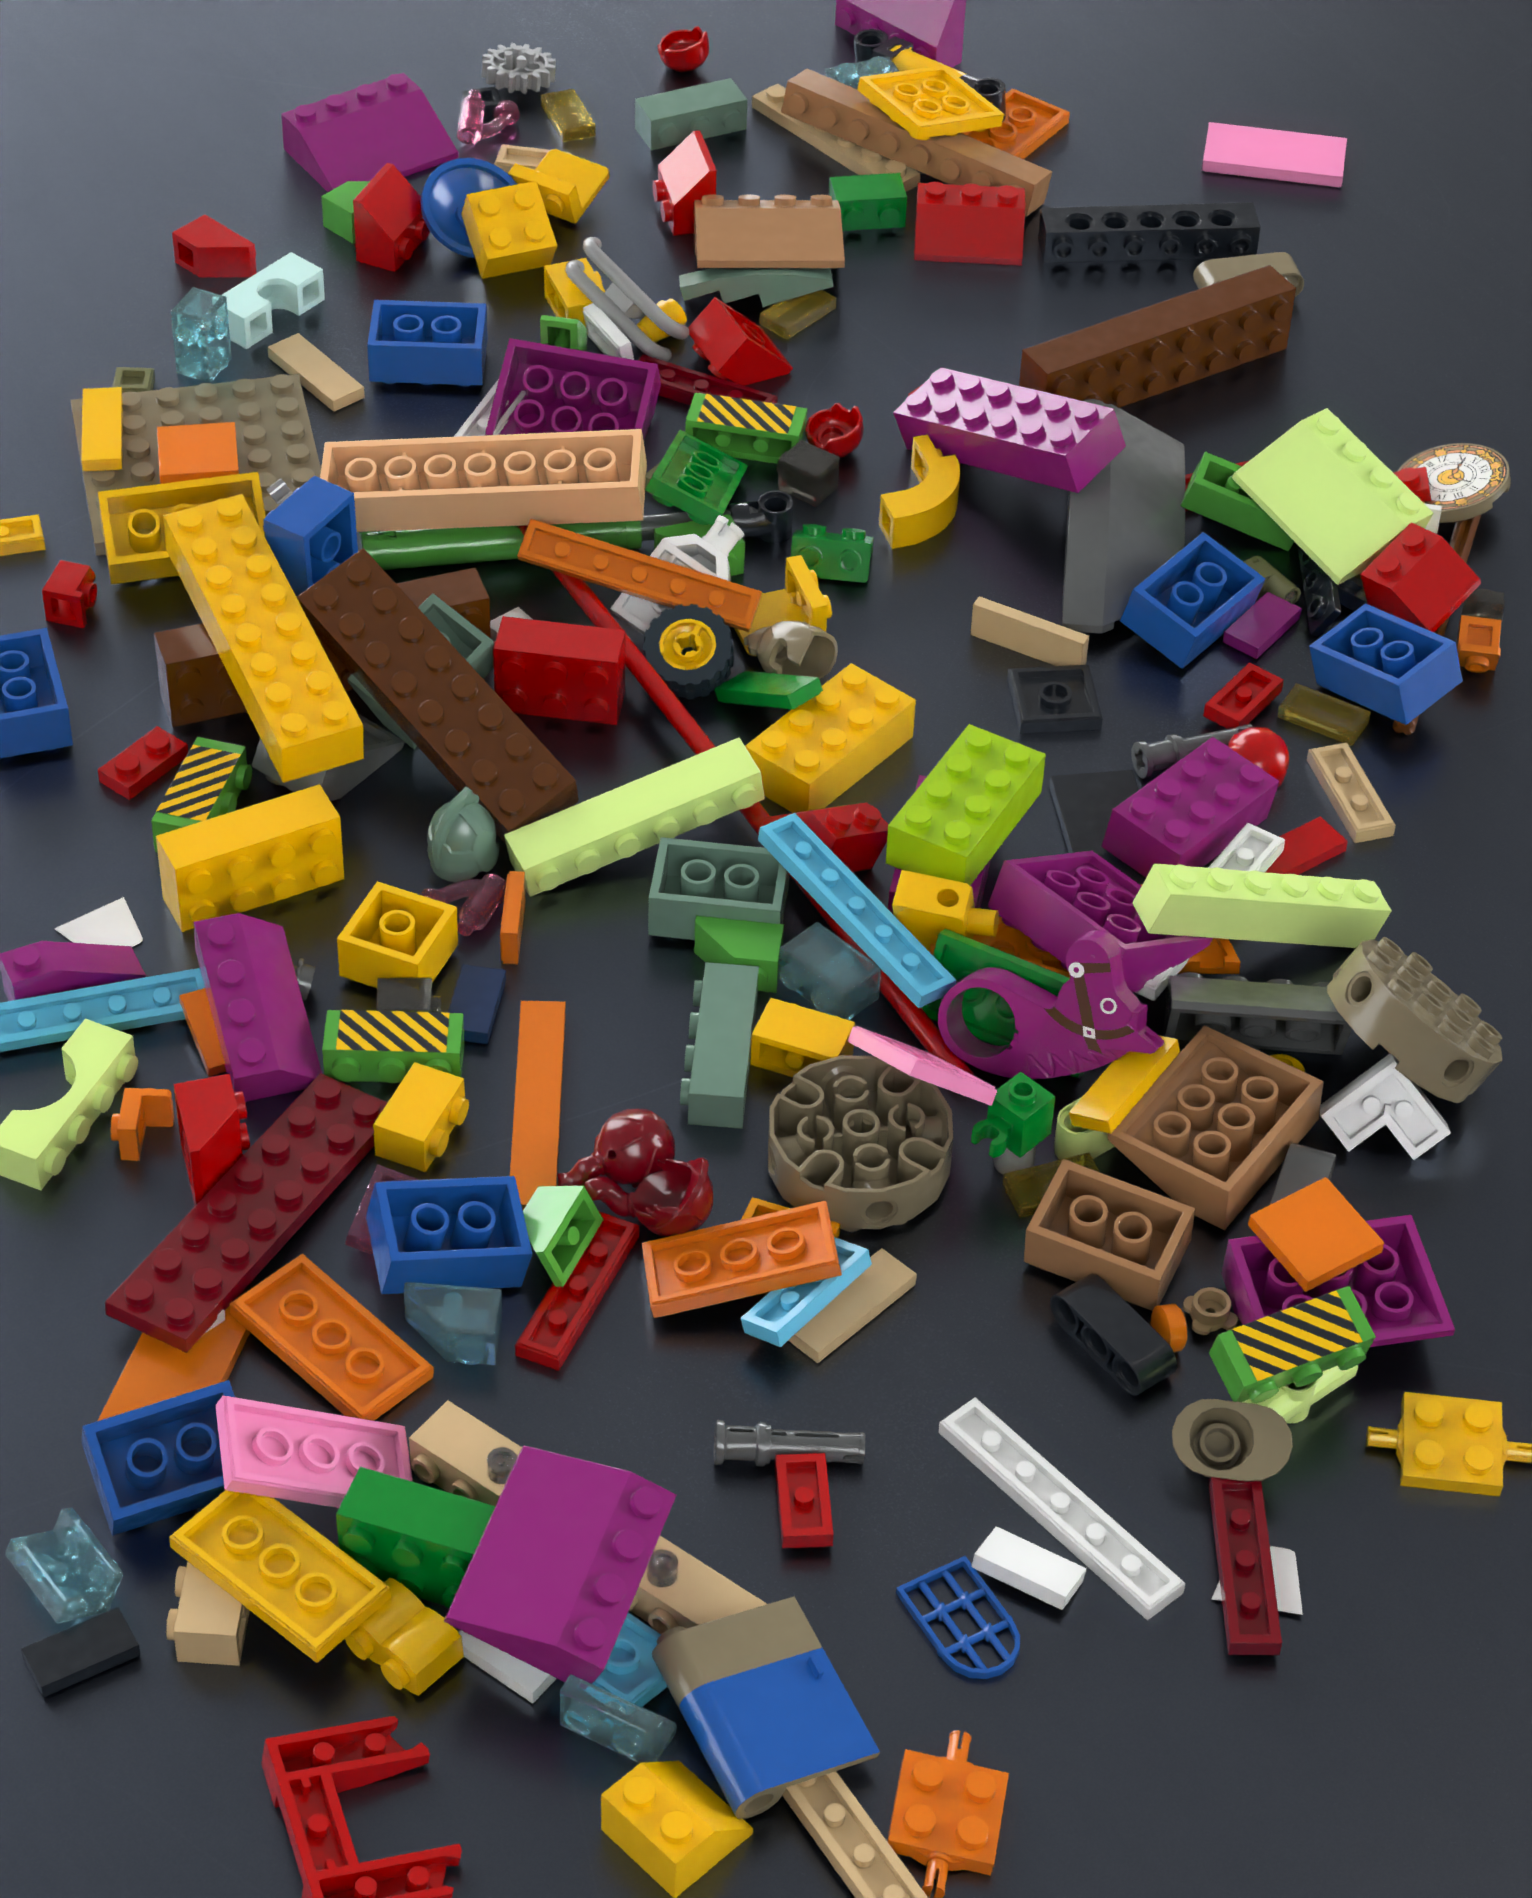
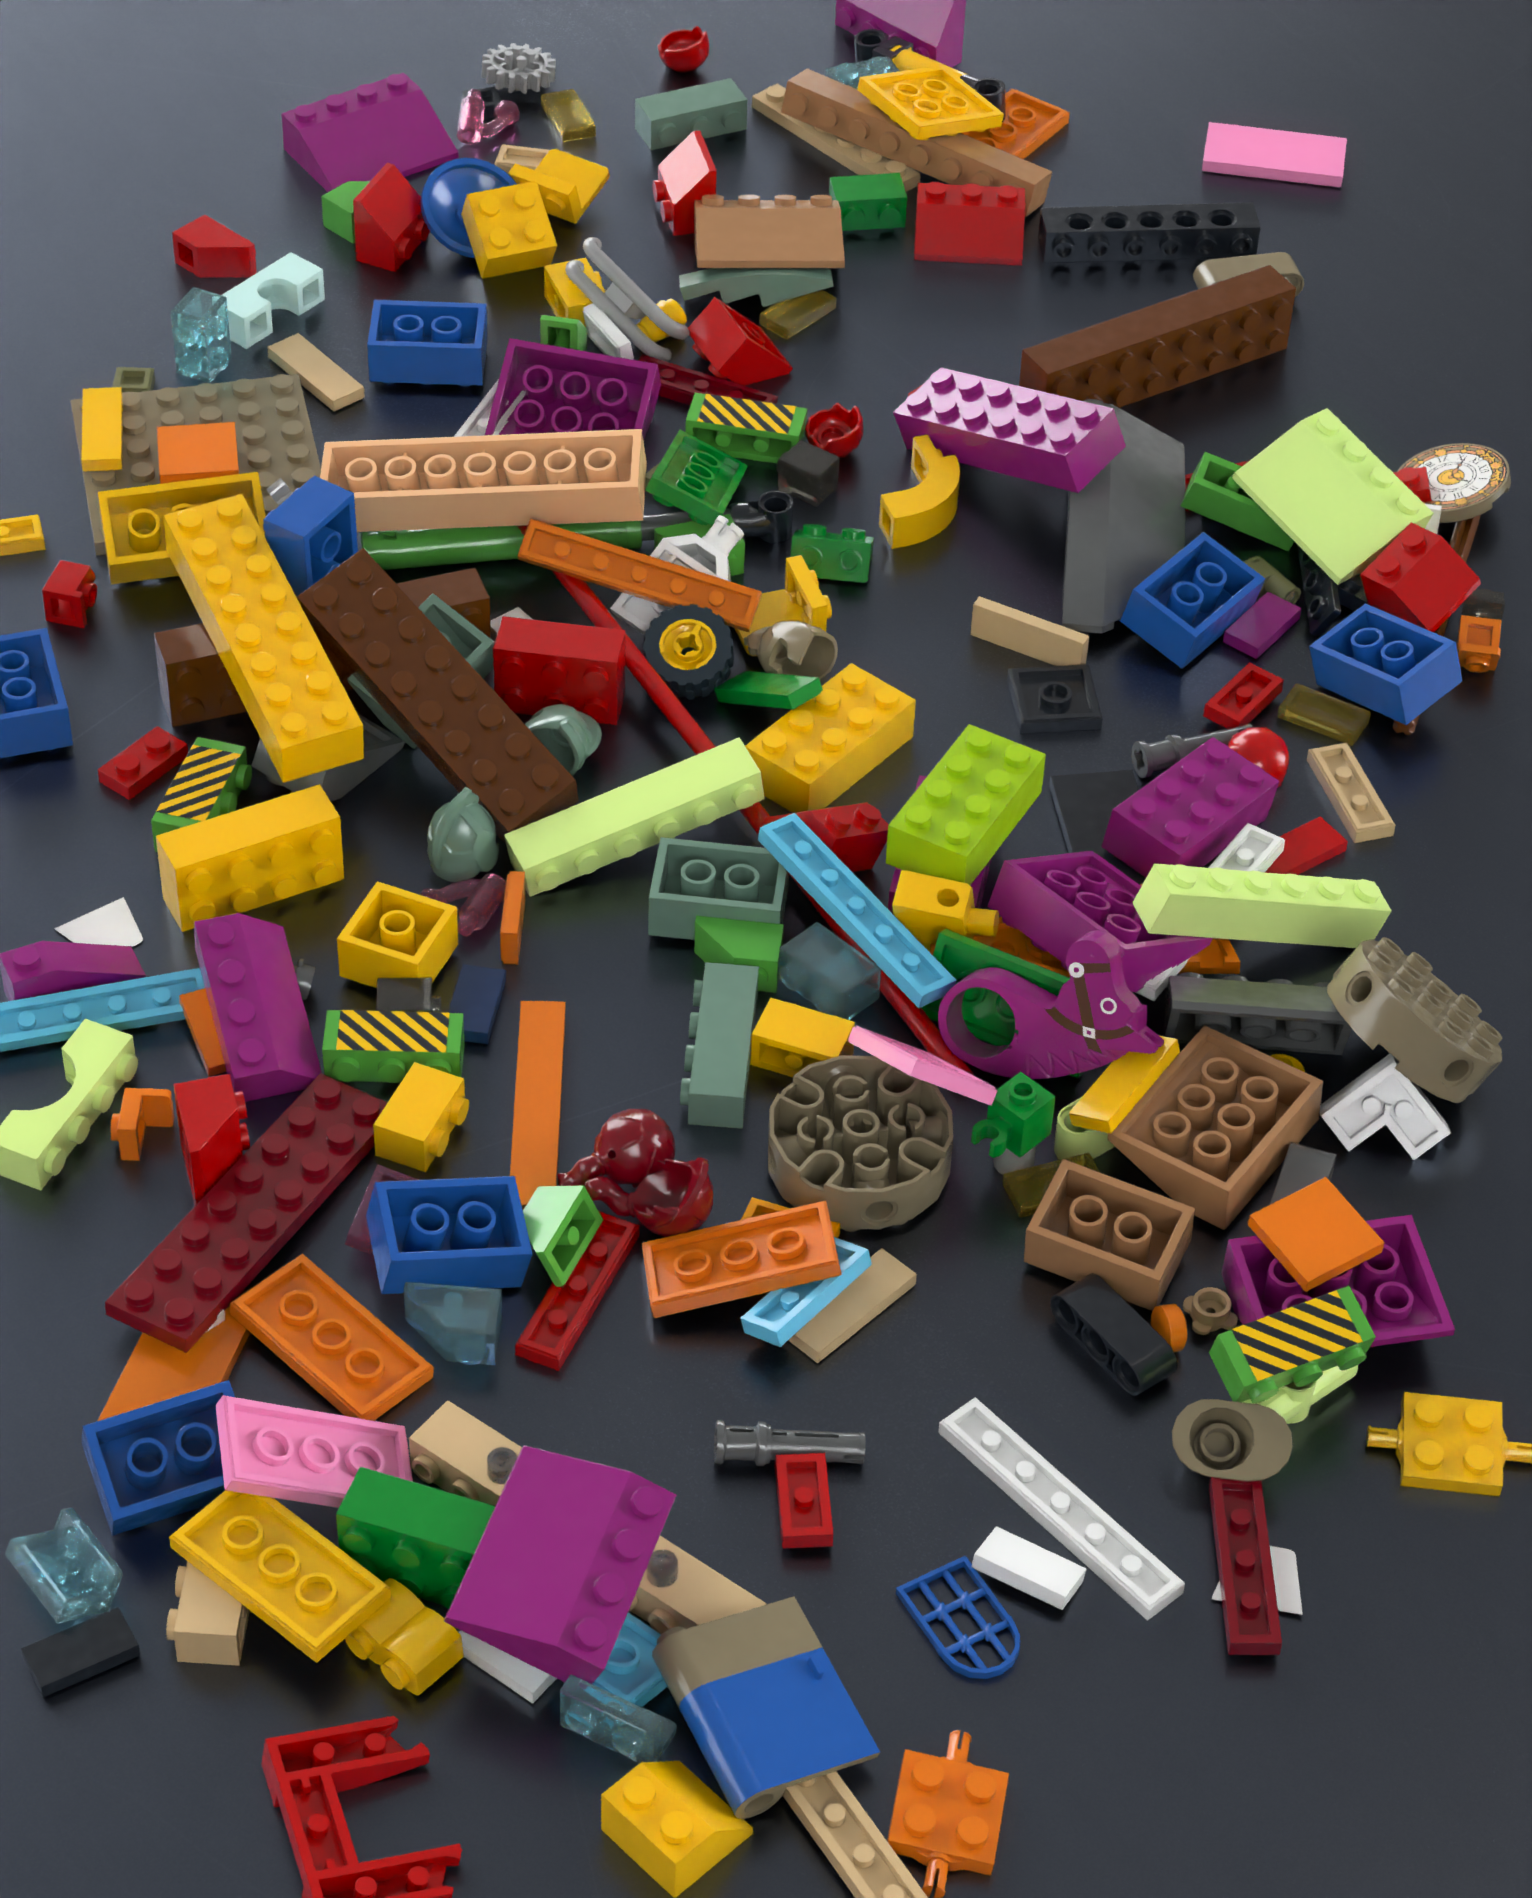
none -> sand green helmet [525,704,602,776]

